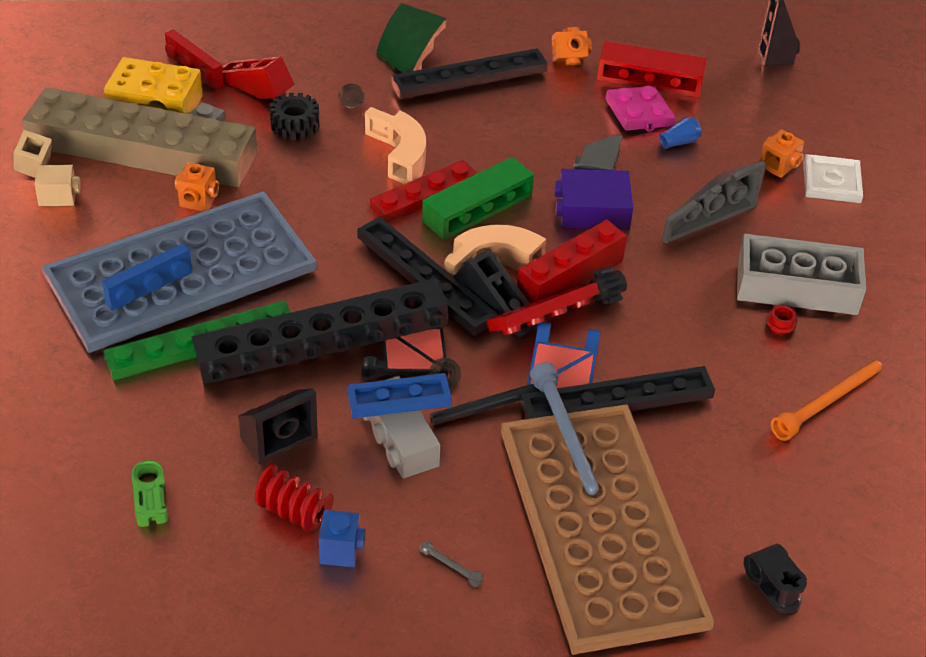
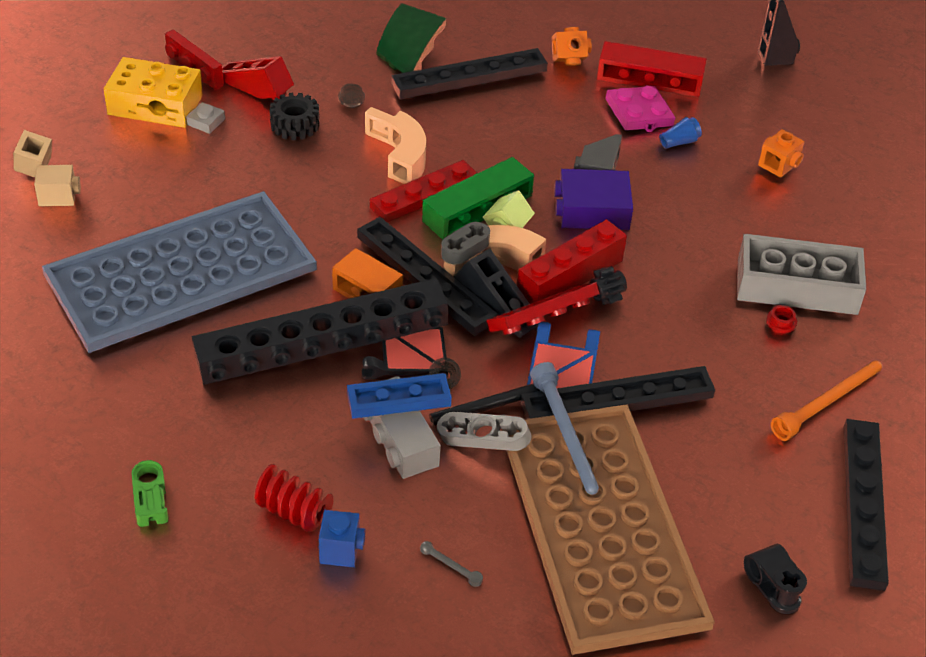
dark tan brick [22,87,257,188] -> none
blue plate [102,243,192,311] -> none
green plate [103,300,291,381] -> none
orange brick [175,162,219,211] -> none
black slope [238,389,318,464] -> none
dark grey wedge [662,161,766,243] -> none
white tile [803,154,863,203] -> none
none -> orange brick [332,248,403,299]
none -> light grey beam [437,412,532,451]
none -> dark grey beam [441,222,490,265]
none -> yellowish green brick [483,190,535,228]
none -> black plate [844,419,889,591]

